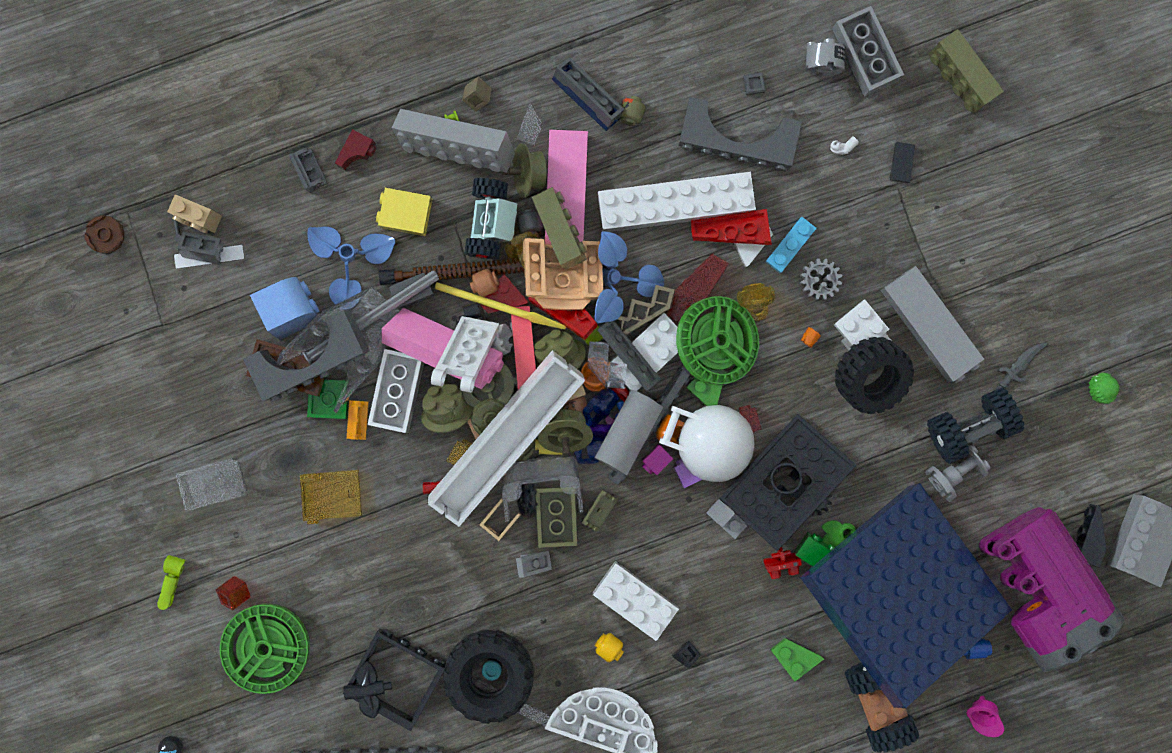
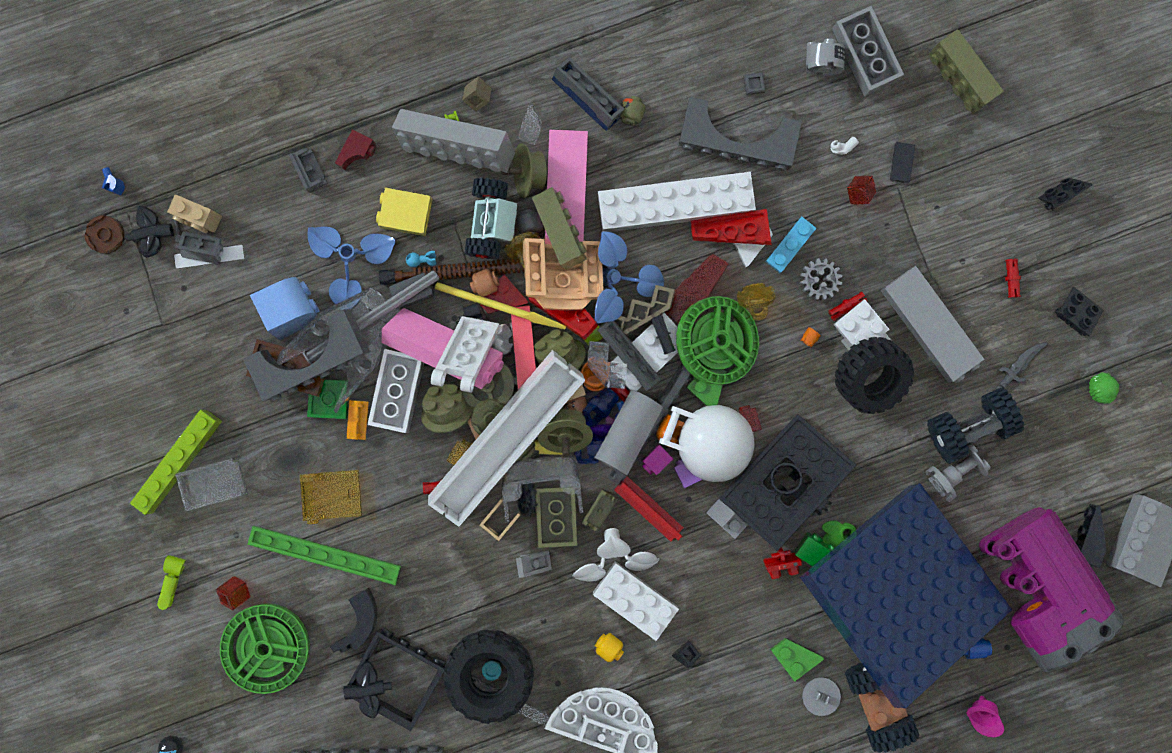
none -> blue piece [102,167,125,195]
none -> black plant [125,206,174,258]
none -> lime brick [130,410,222,515]
none -> bright green tile [247,525,401,585]
none -> black arch [330,588,377,653]
none -> medium azure arm [406,251,436,267]
none -> white plant [572,528,659,582]
none -> red fence [614,476,684,542]
none -> black axle [652,315,676,355]
none -> light grey piece [802,677,841,716]
none -> red pin [828,292,868,321]
none -> clear red panel [847,176,876,204]
none -> red pin [1005,259,1021,298]
none -> black hinge [1038,178,1093,211]
none -> black hinge [1055,287,1104,336]

